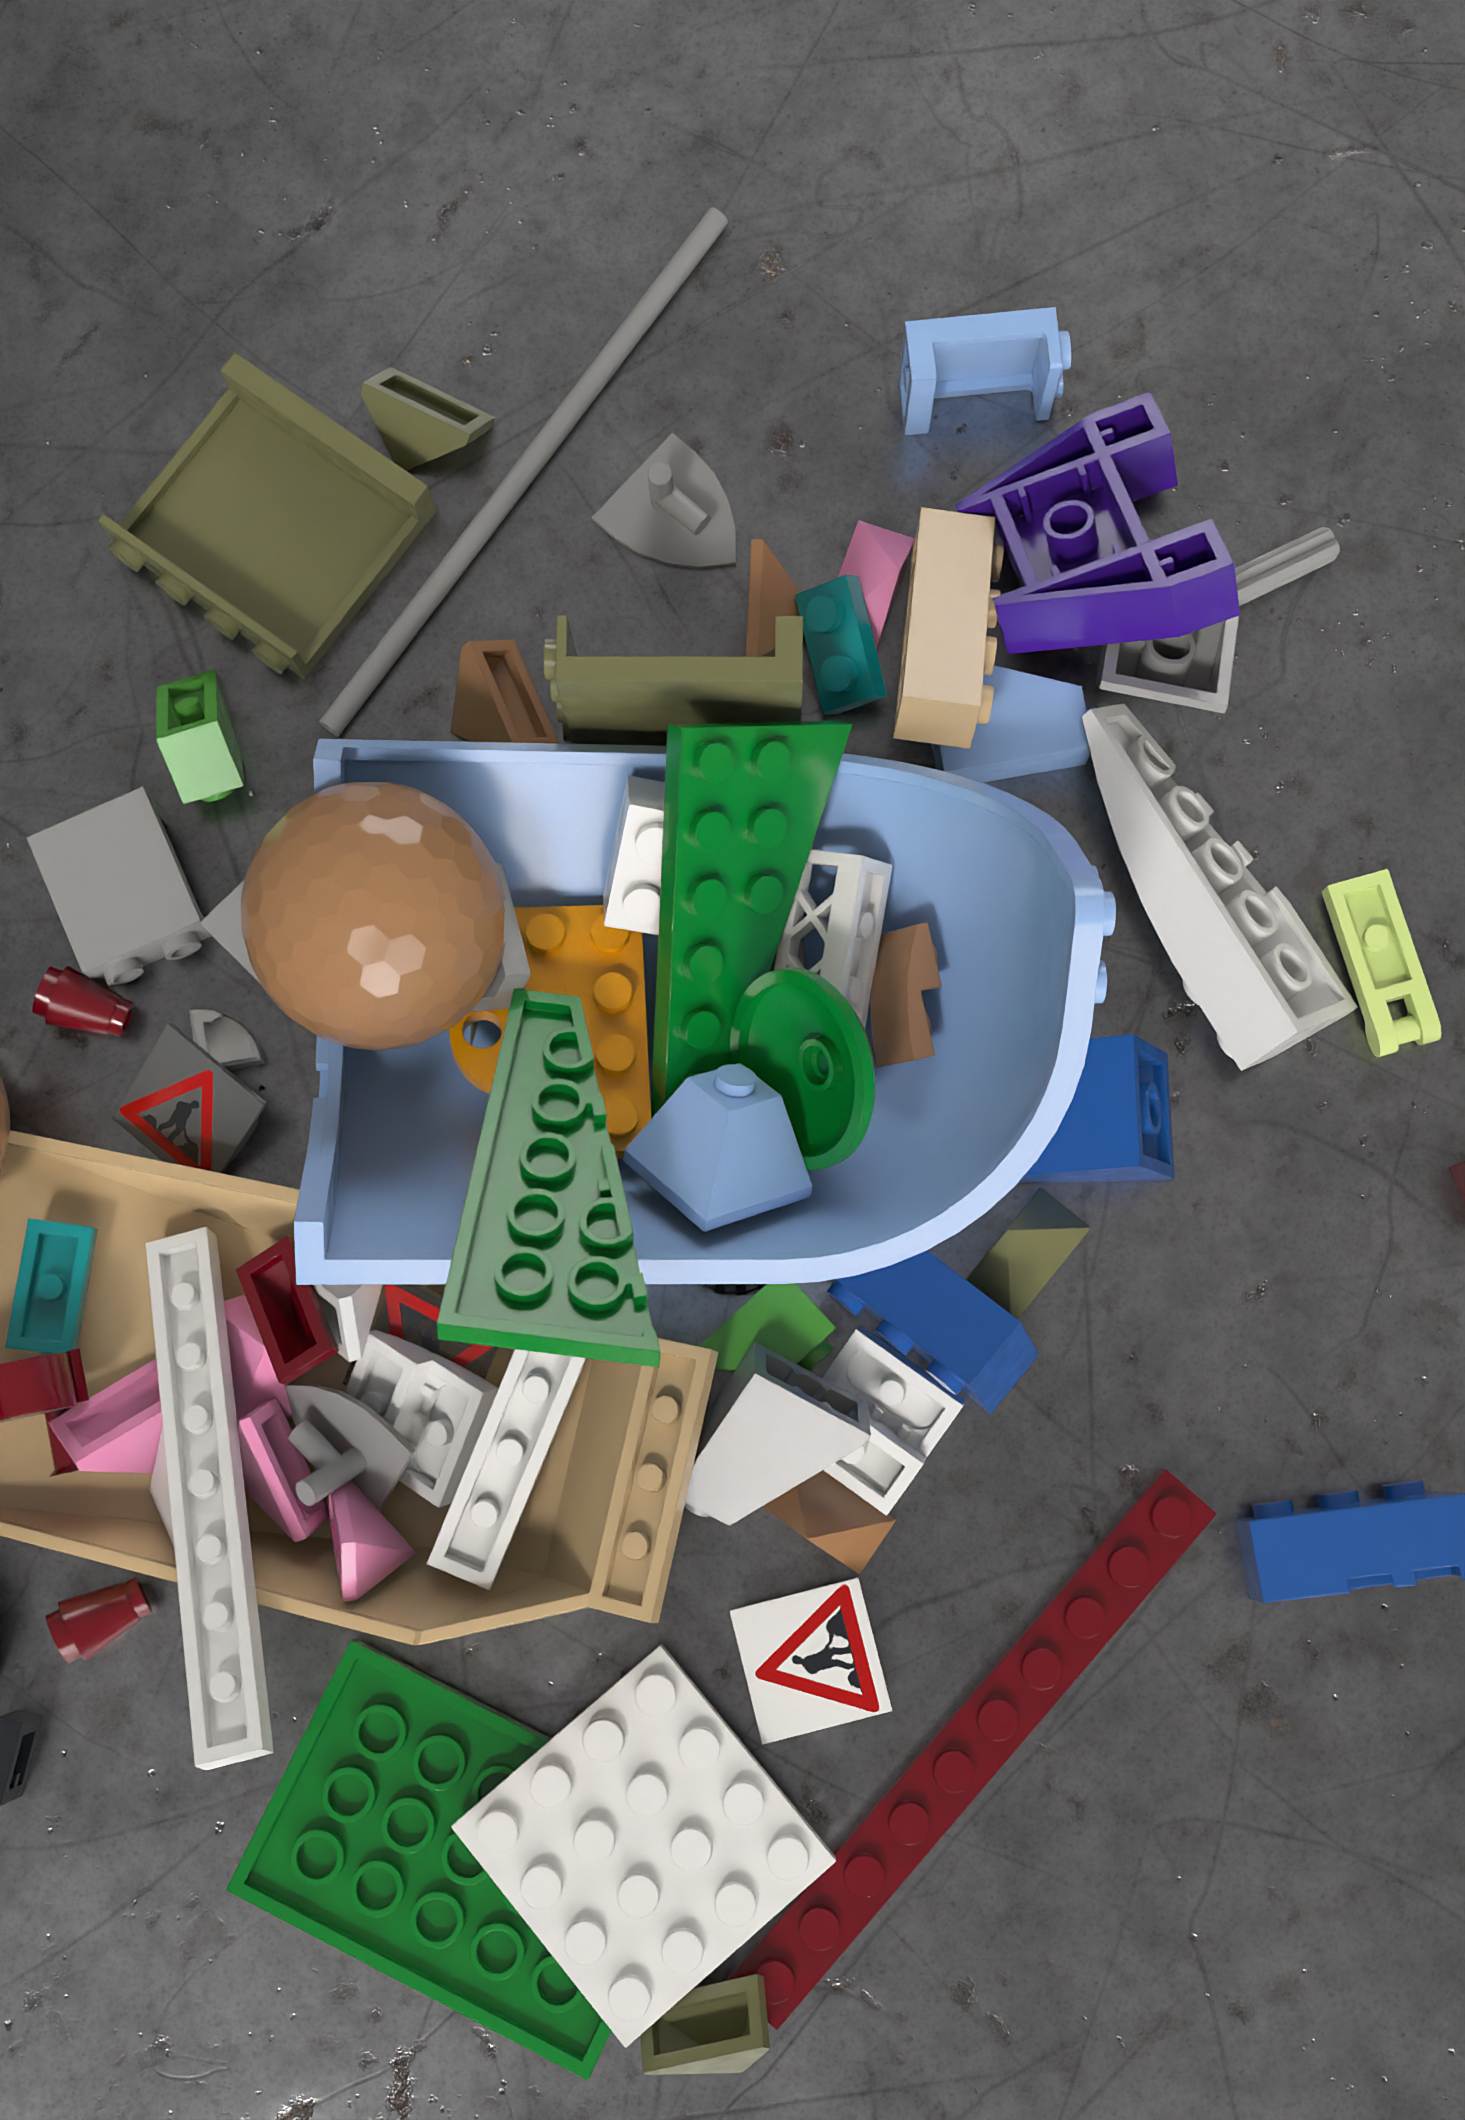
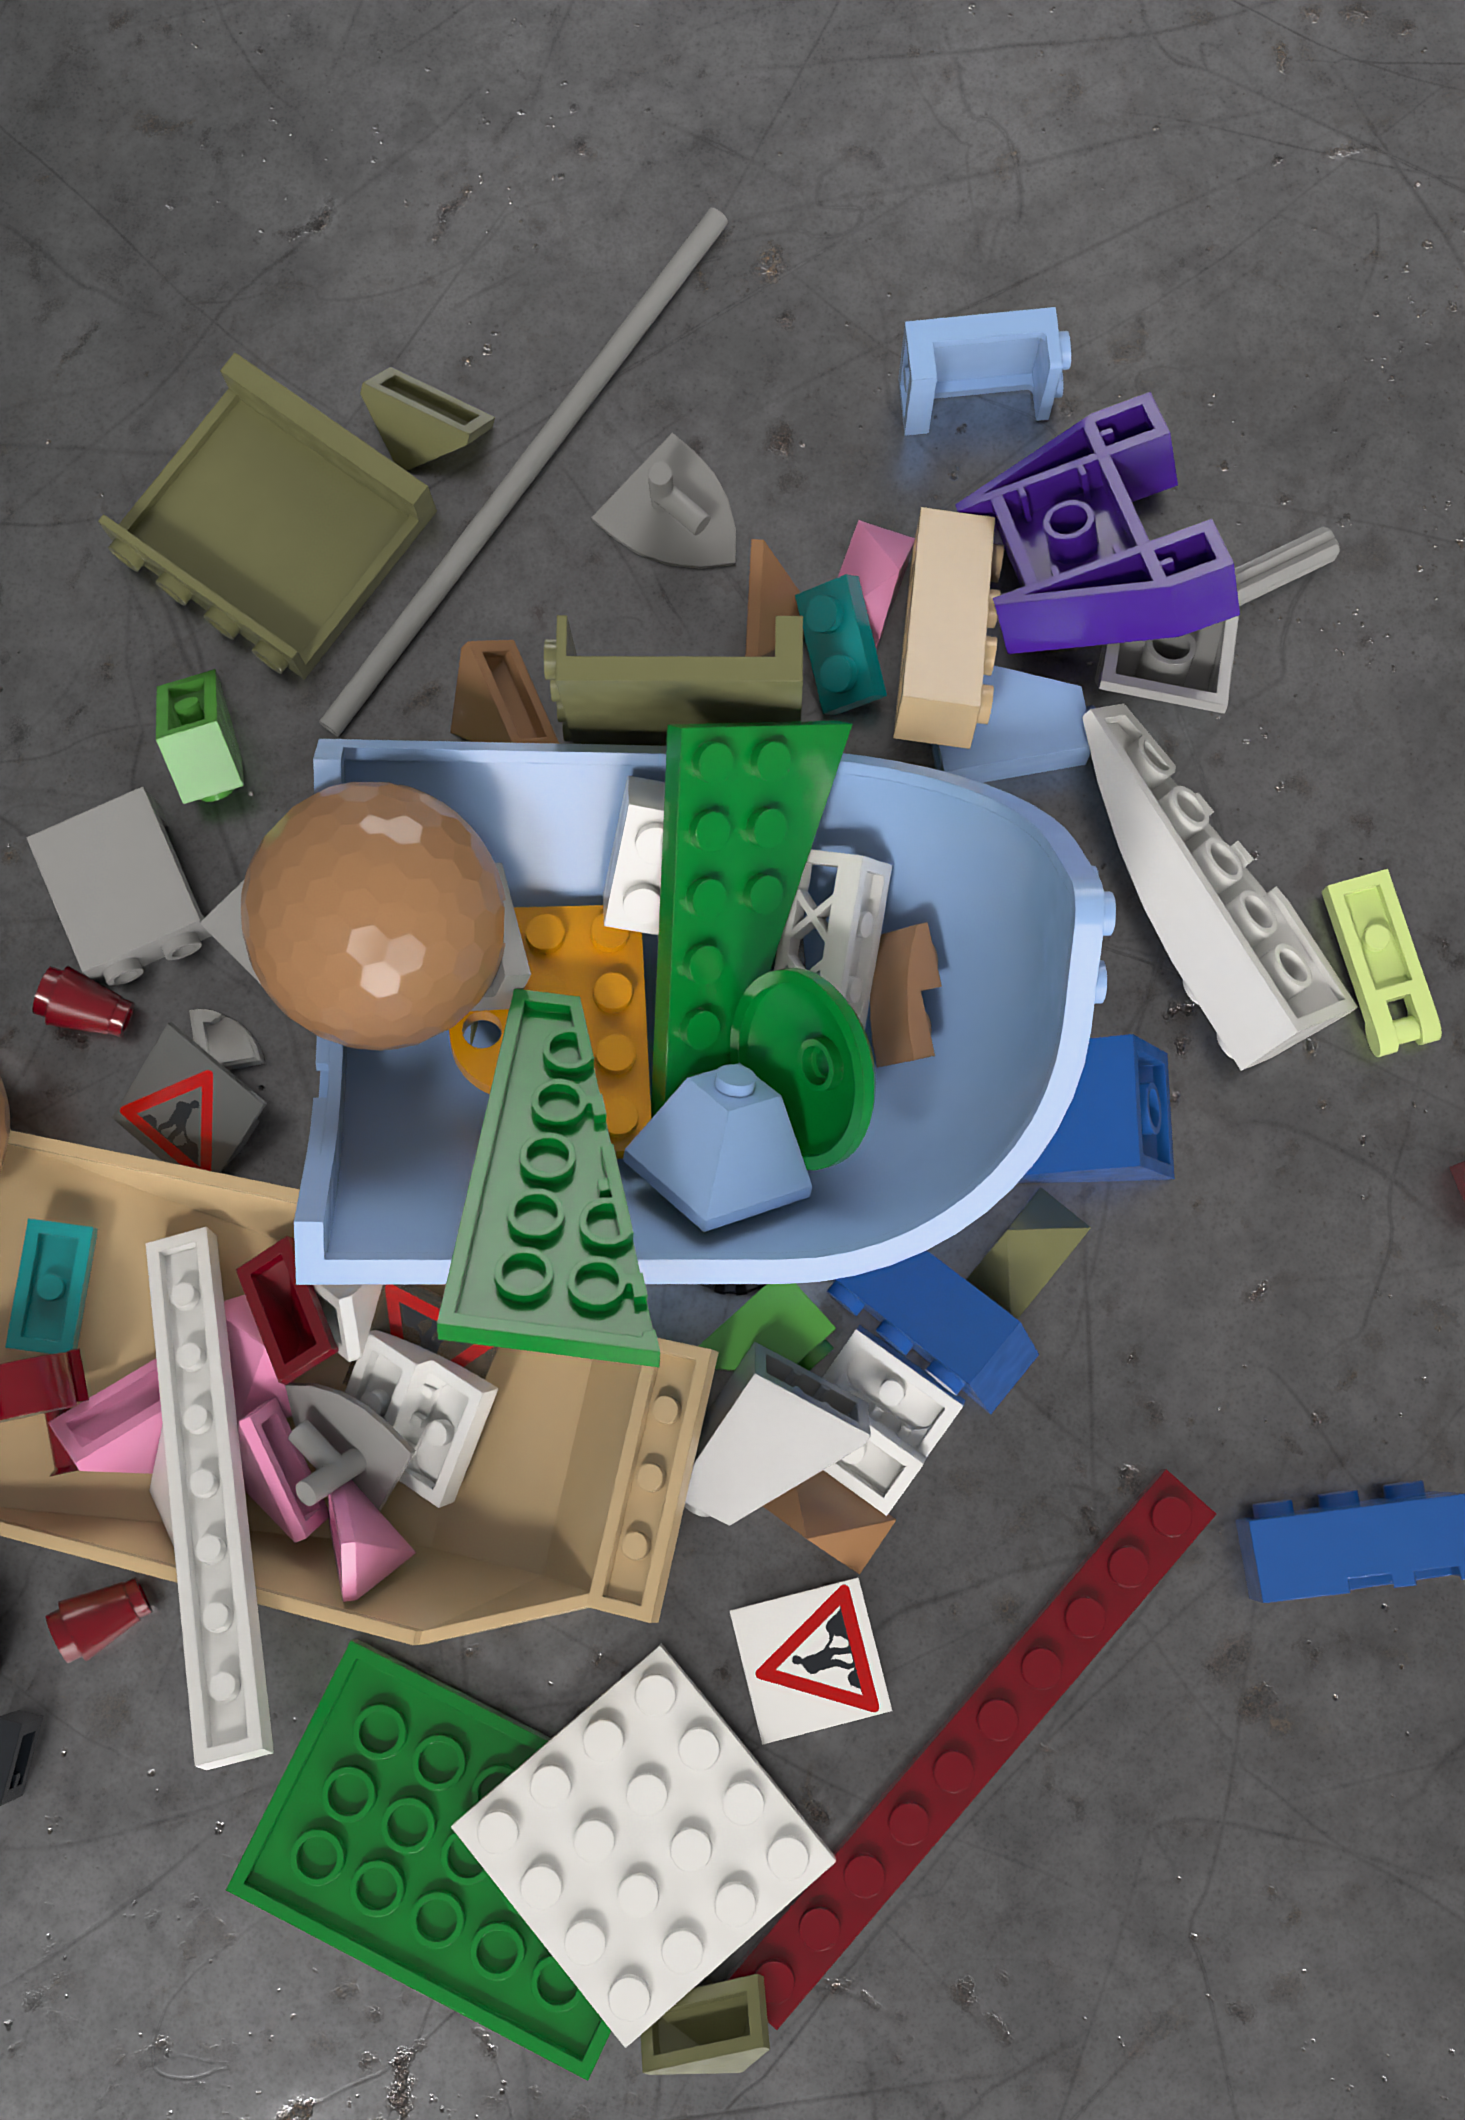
white fence [427,1349,586,1590] -> none

